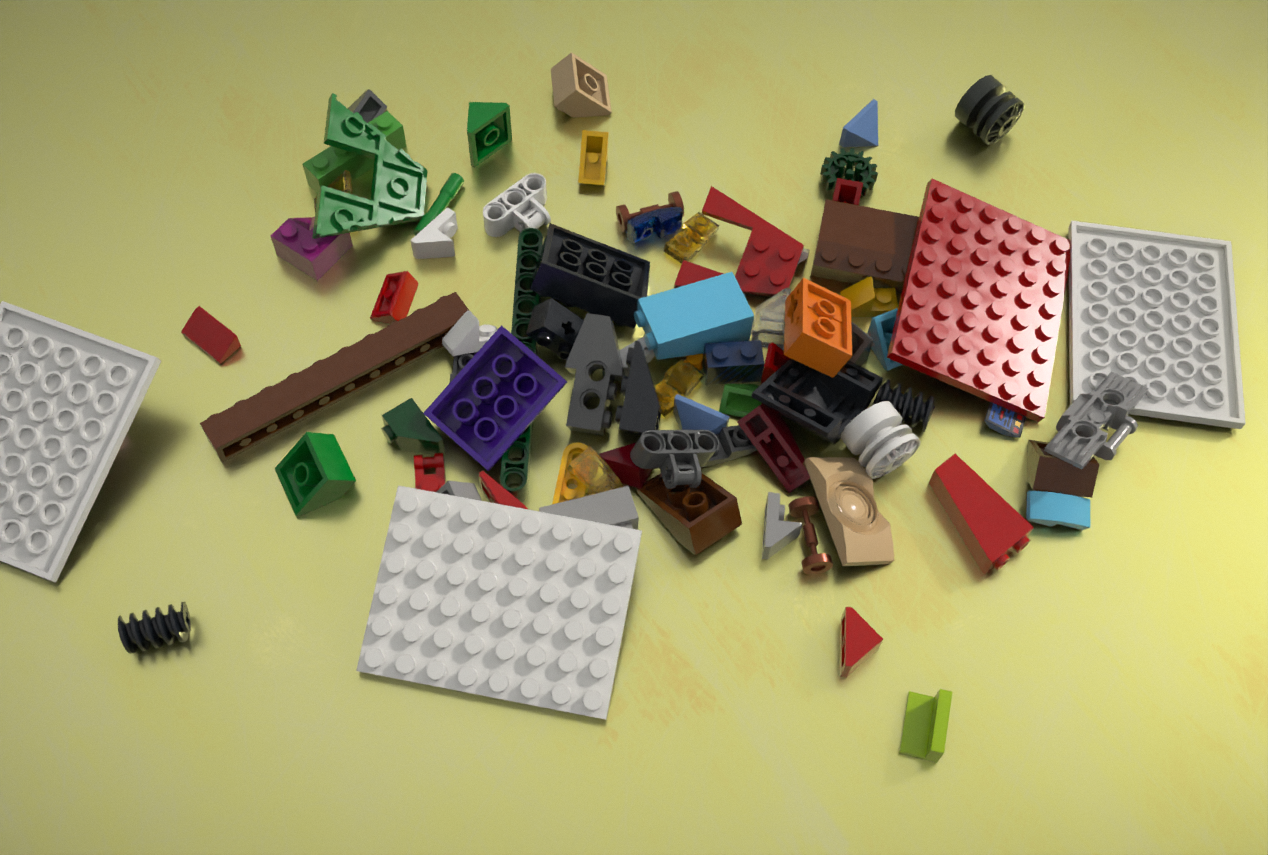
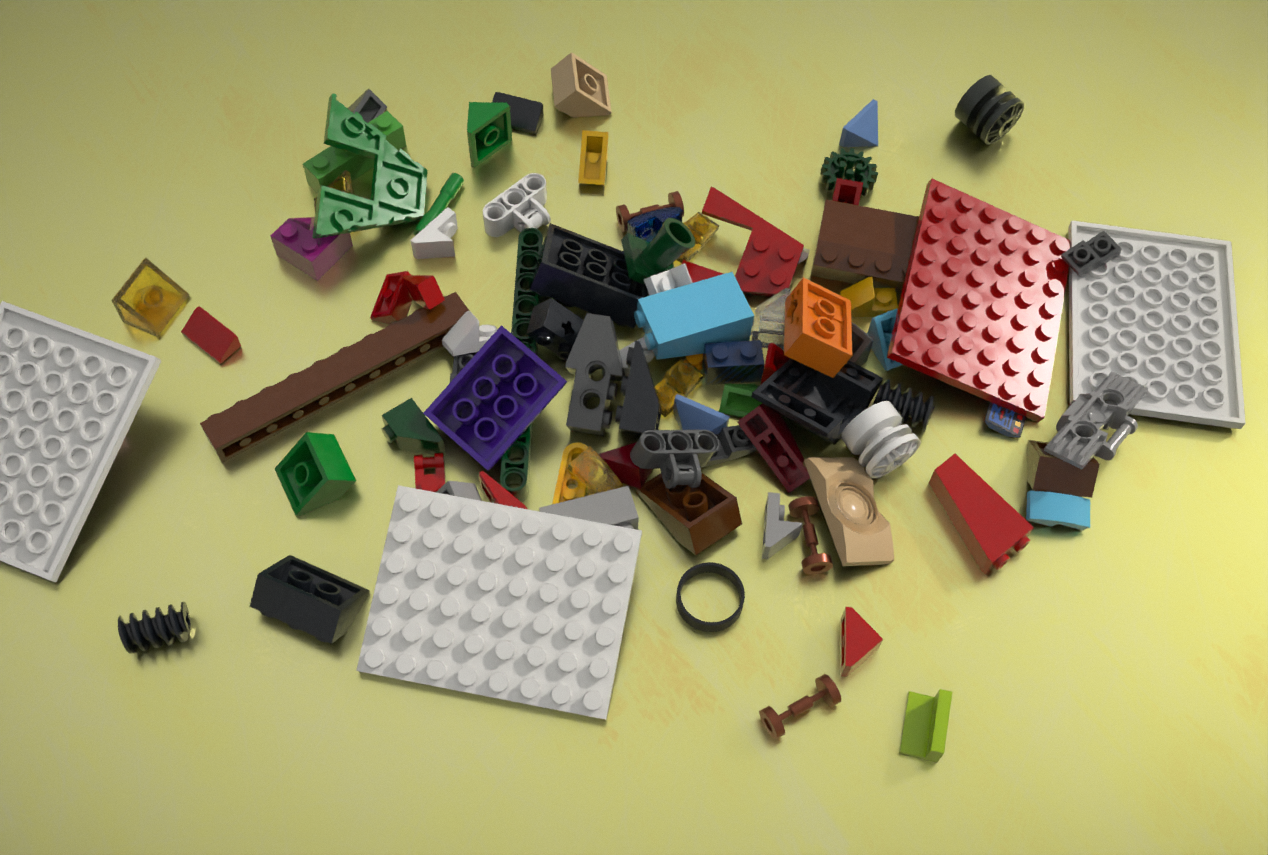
none -> clear yellow slope [111,258,189,336]
none -> black slope [249,555,370,644]
none -> red slope [402,275,445,309]
none -> black slope [492,92,544,134]
none -> dark green plant [621,218,695,285]
none -> white slope [644,263,693,295]
none -> black tyre [676,562,745,632]
none -> copper wheel [759,674,841,739]
none -> dark grey slope [1061,231,1122,276]

